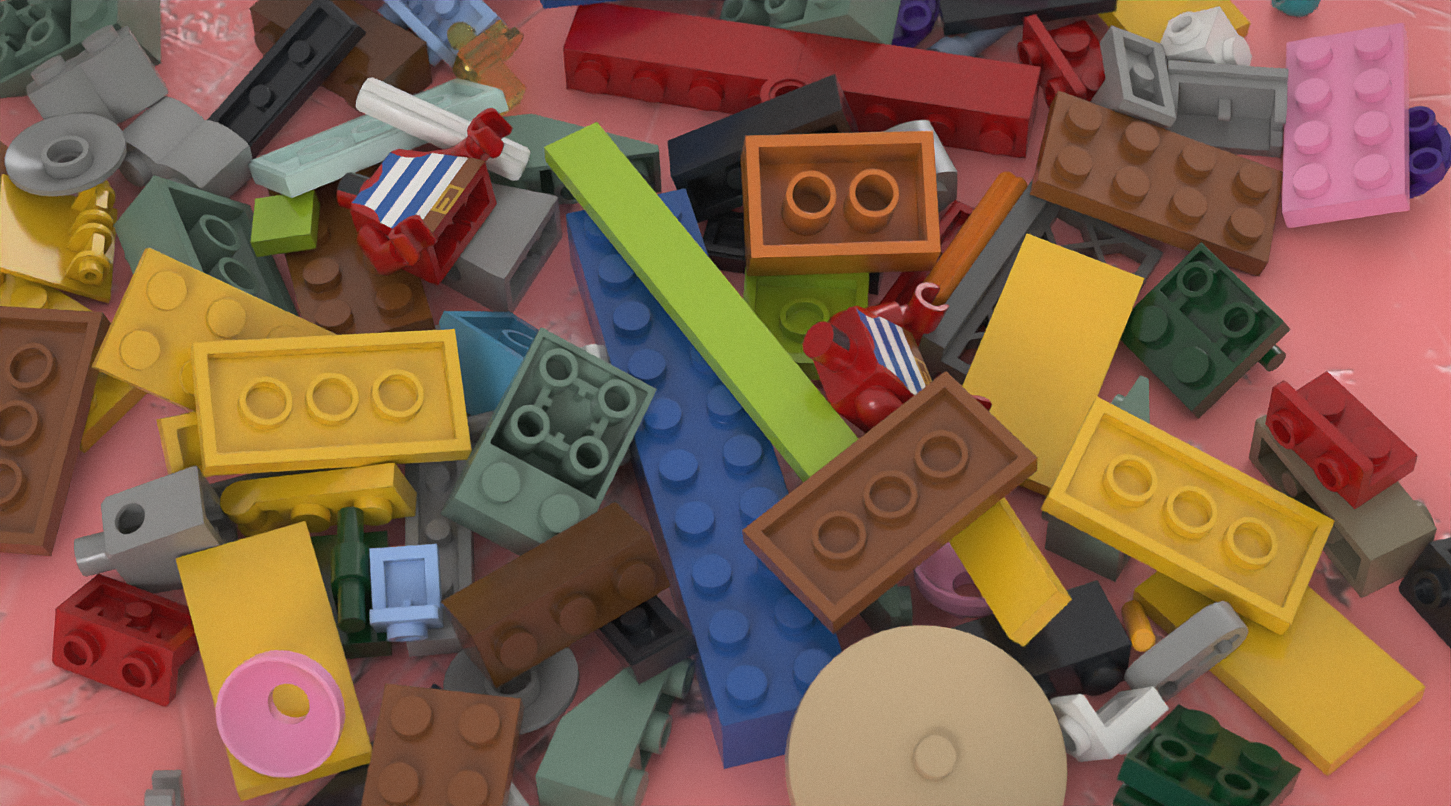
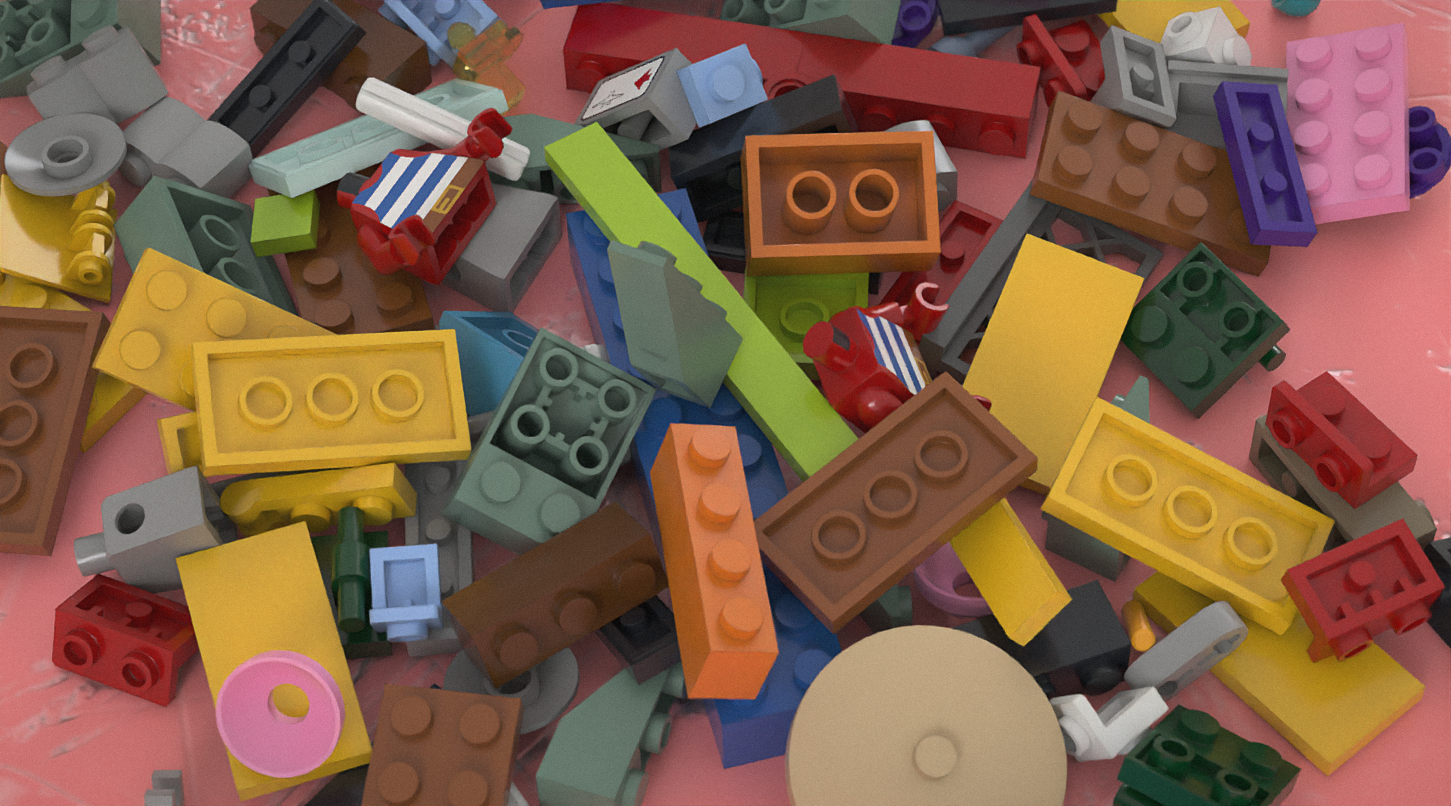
orange axle [923,171,1028,306] -> none
none -> light grey brick [574,48,697,151]
none -> sand green slope [607,240,743,408]
none -> orange brick [650,423,779,700]
none -> light blue bracket [676,43,768,128]
none -> dark purple plate [1213,81,1318,247]
none -> red bracket [1281,518,1445,663]

